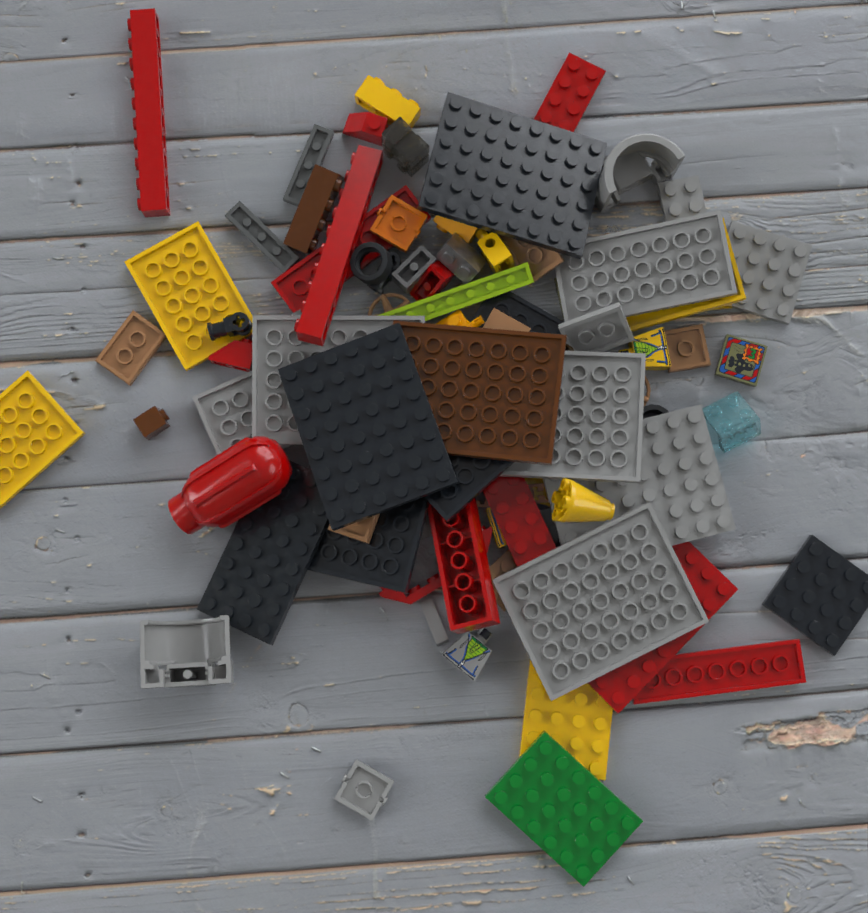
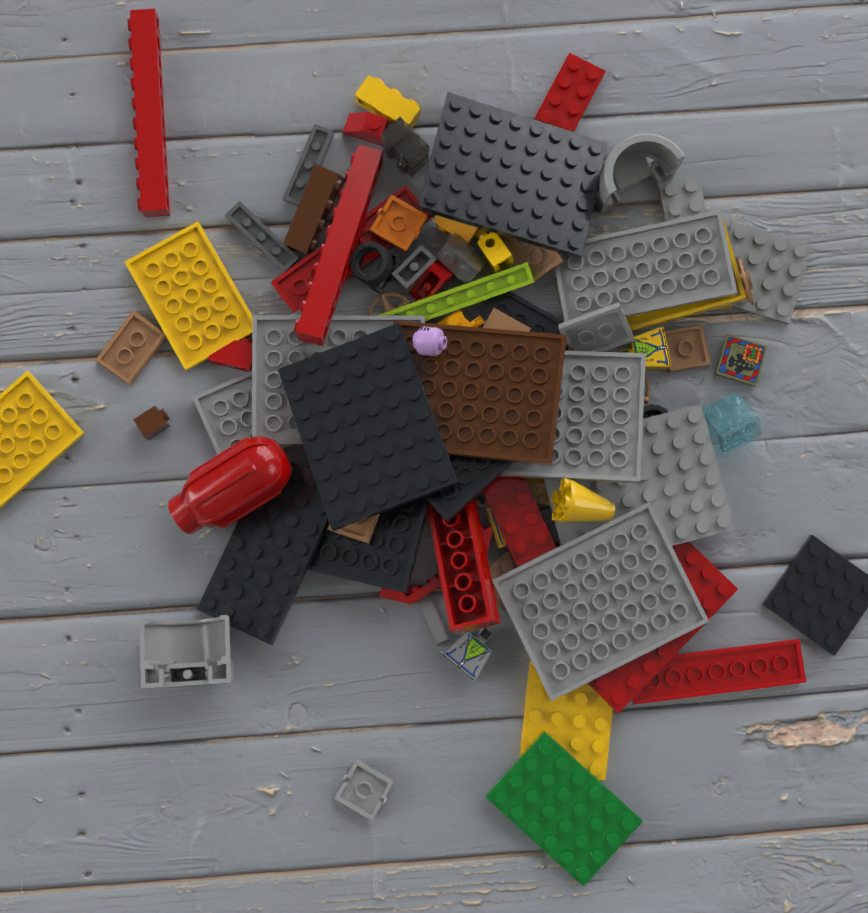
black connector [207,312,252,341] -> none
none -> lavender head [413,326,447,356]
none -> medium nougat wheel [736,259,754,305]

